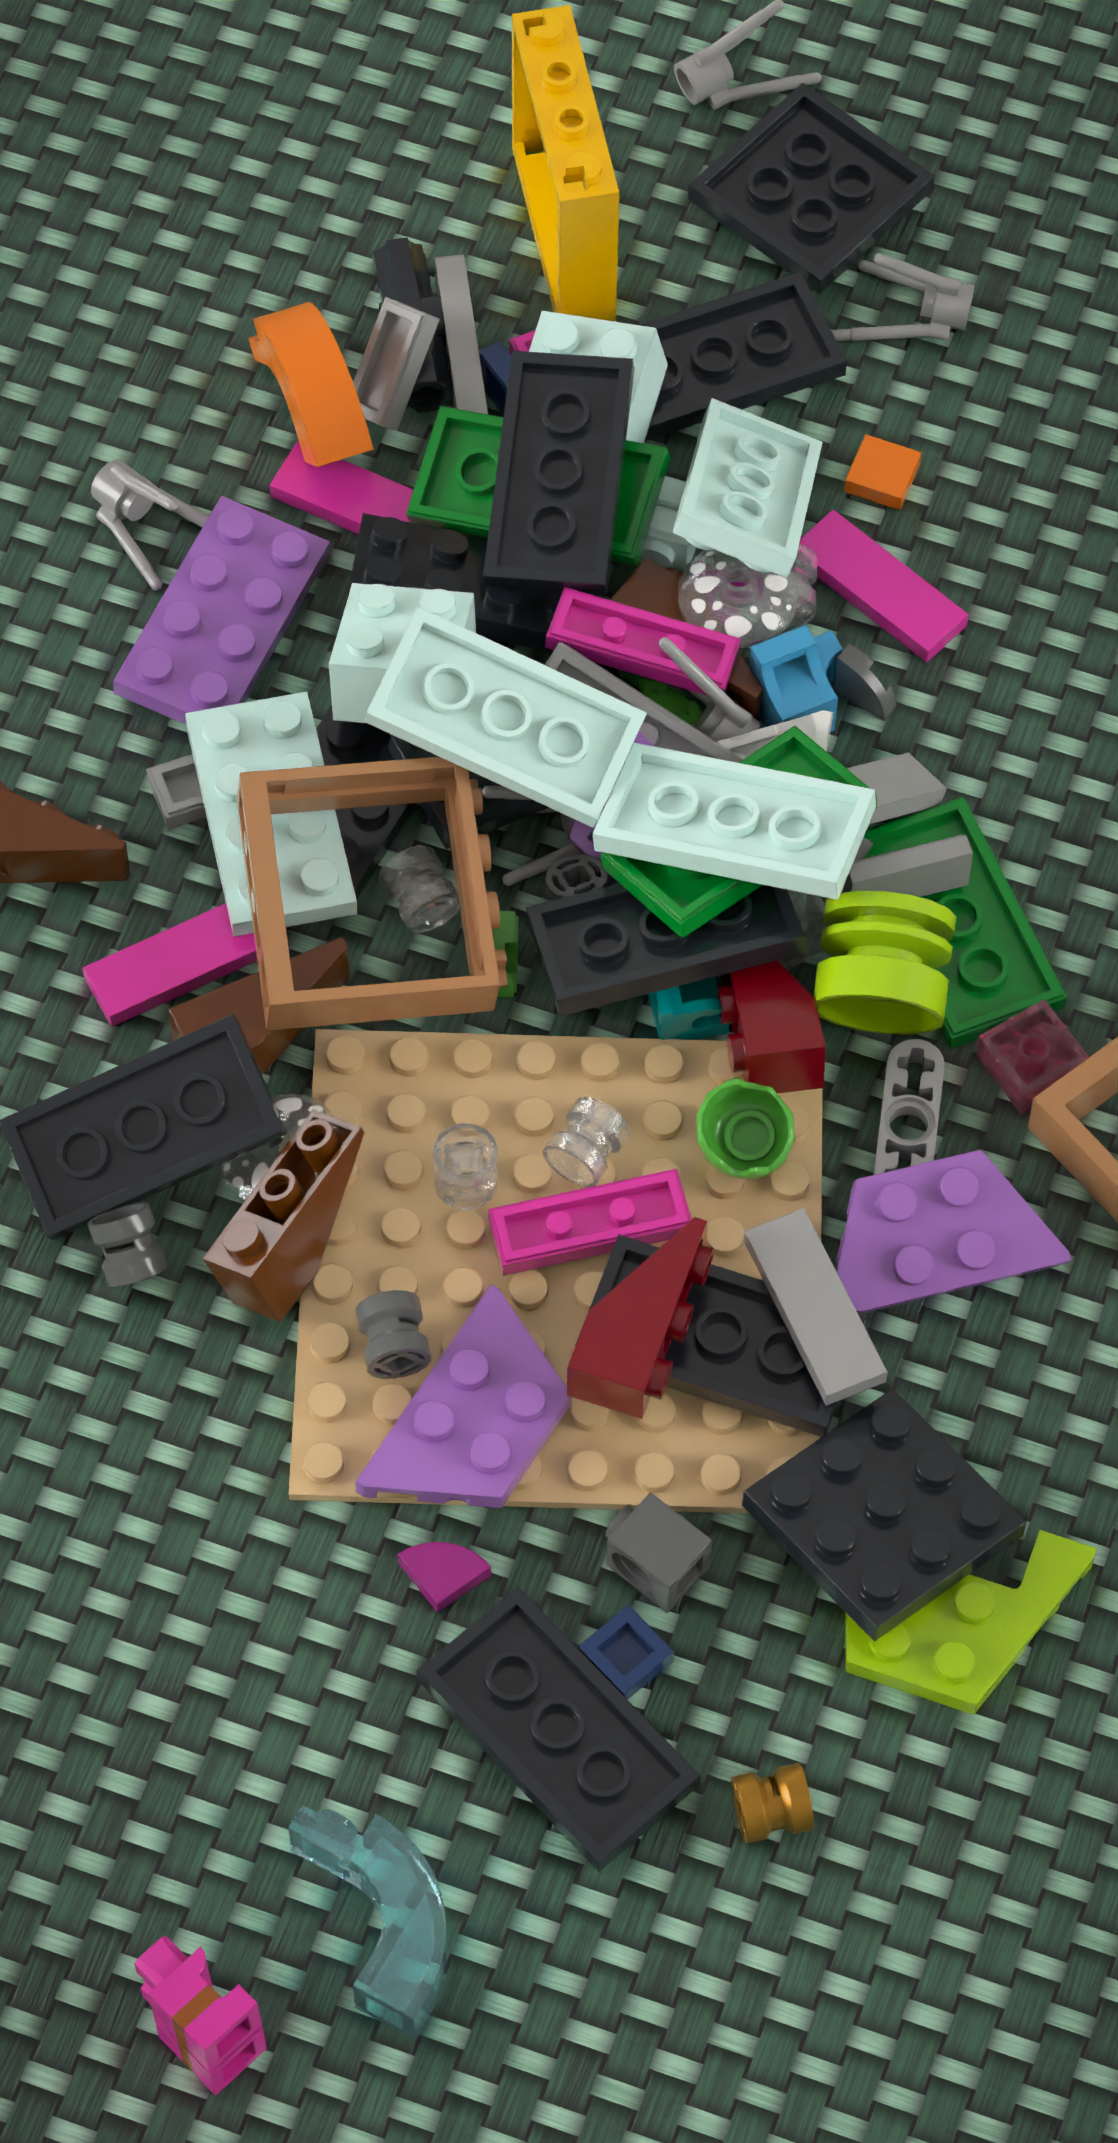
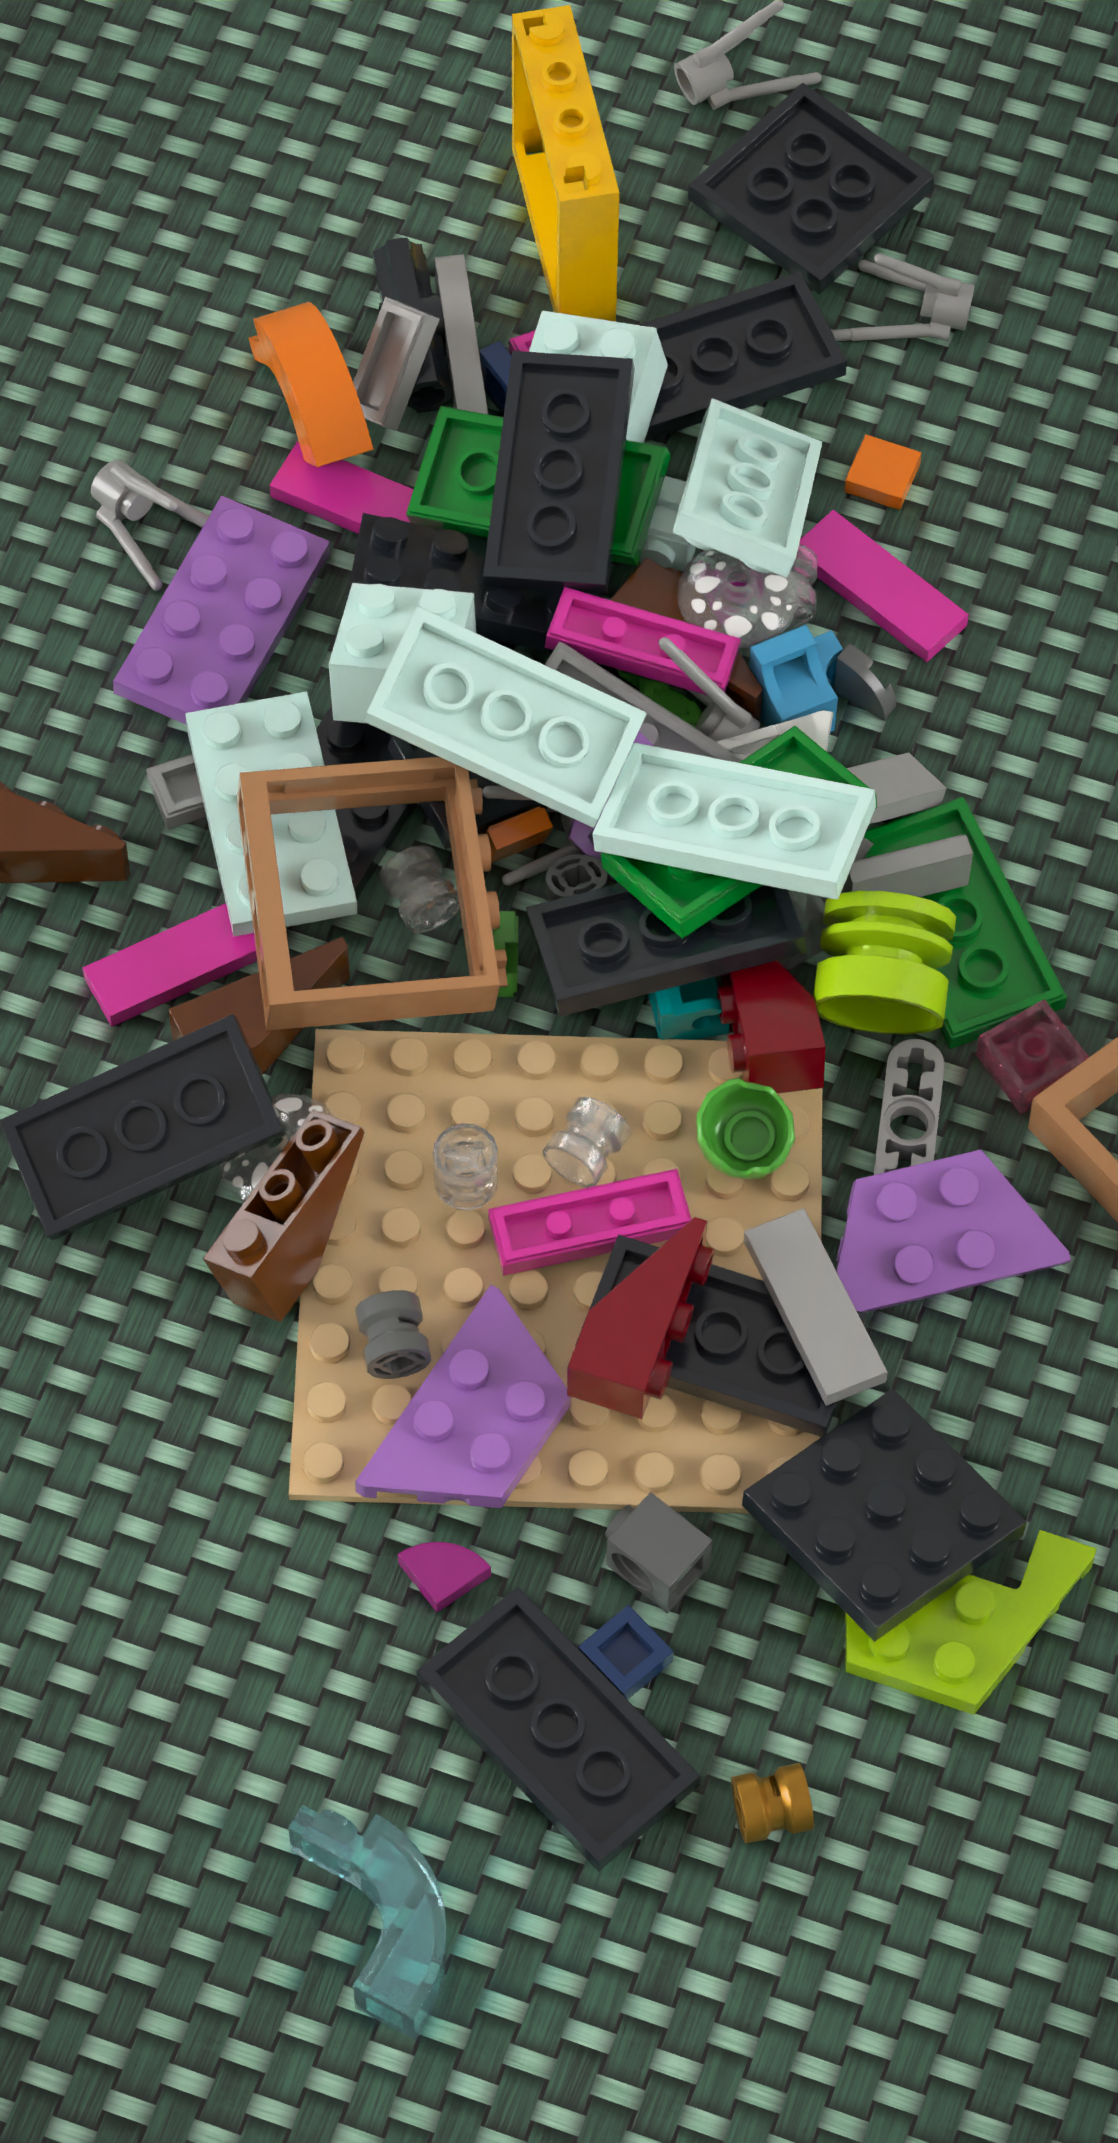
dark grey wheel [87,1202,169,1287] -> none
dark pink hips [134,1935,267,2096] -> none
none -> orange tile [485,806,553,863]

